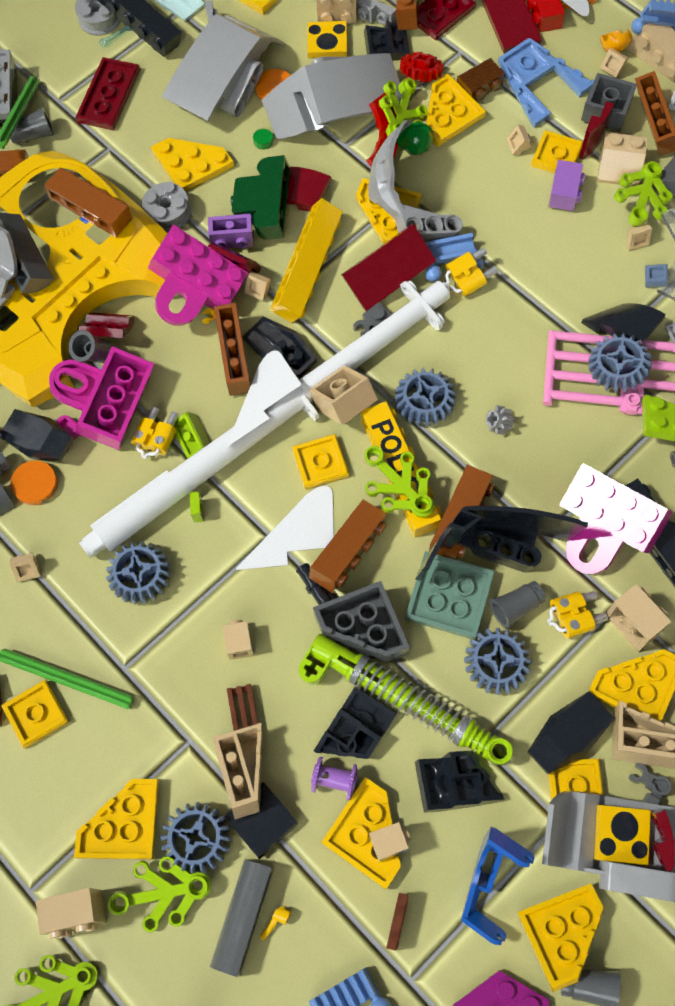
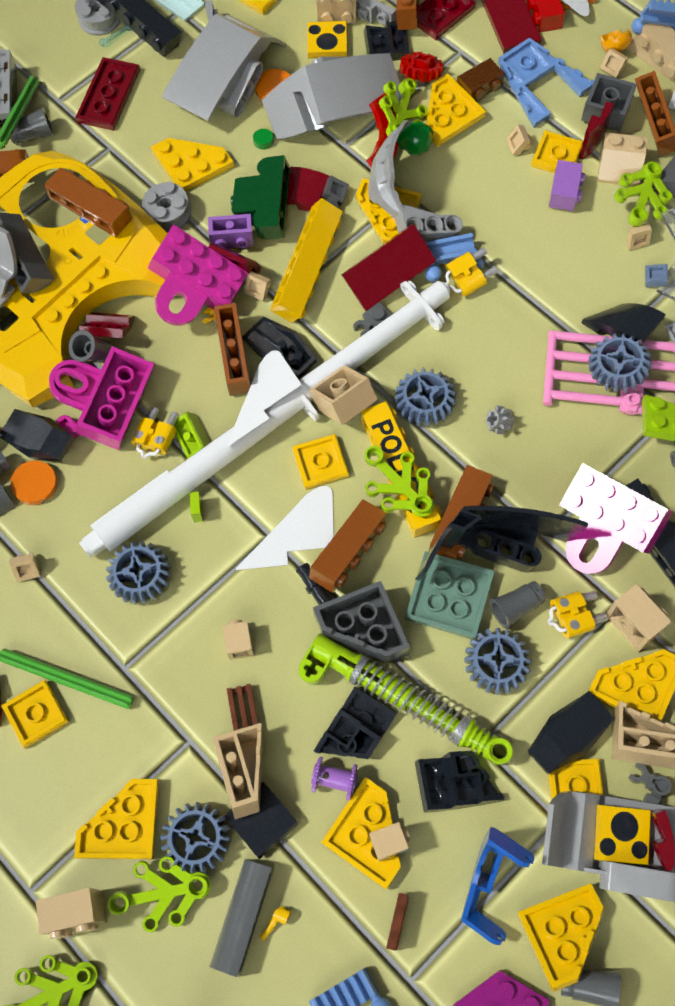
none -> dark grey plate [322,175,349,209]

